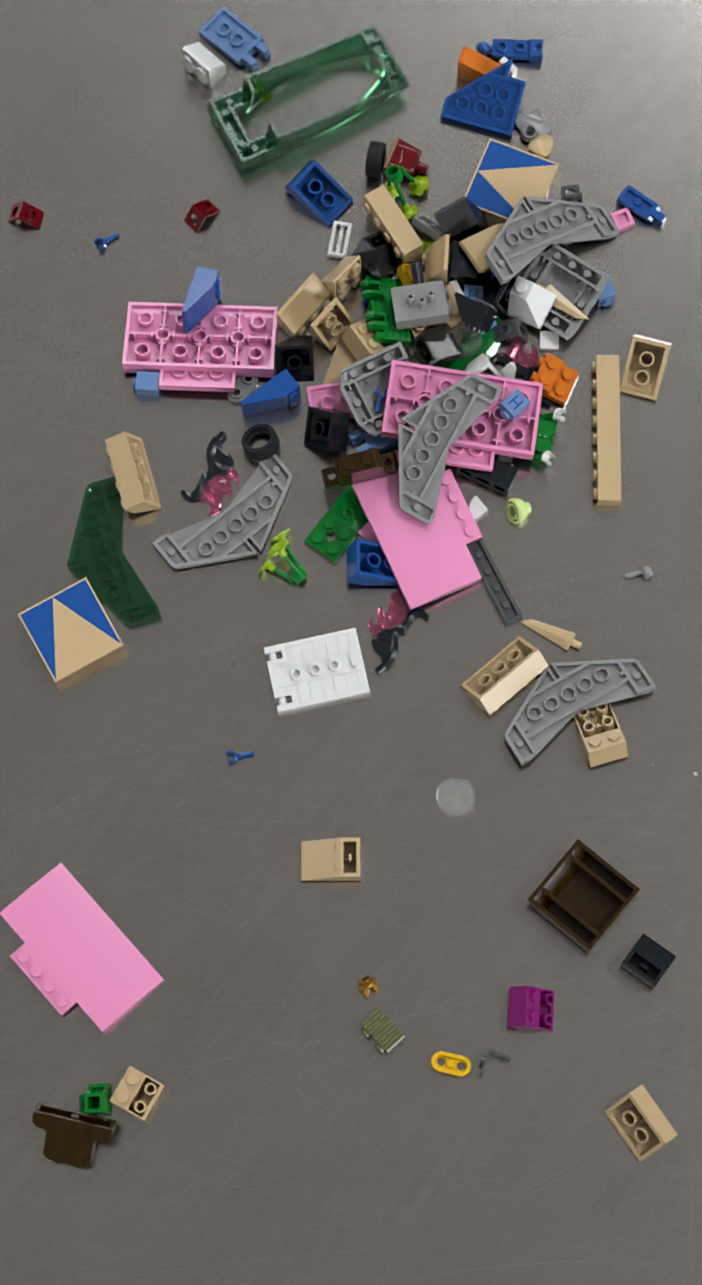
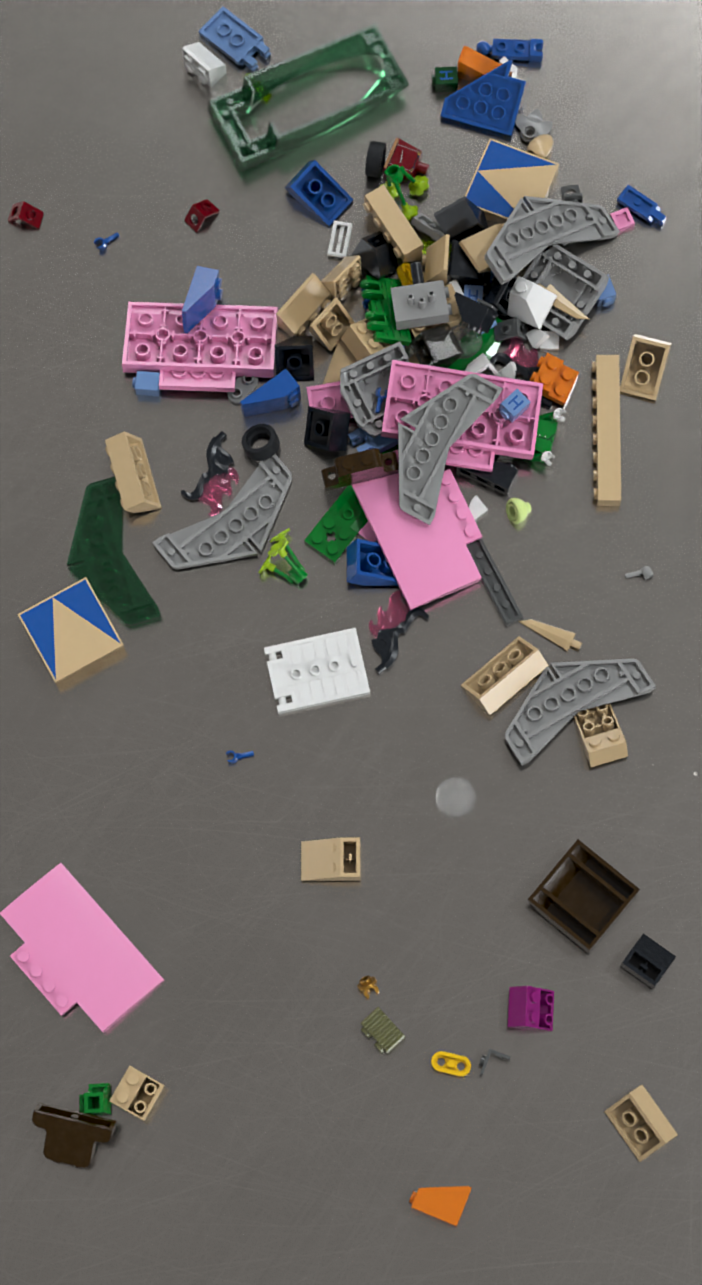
none -> orange slope [409,1186,472,1227]
none -> dark green brick [431,66,458,92]
none -> white tile [526,329,550,349]

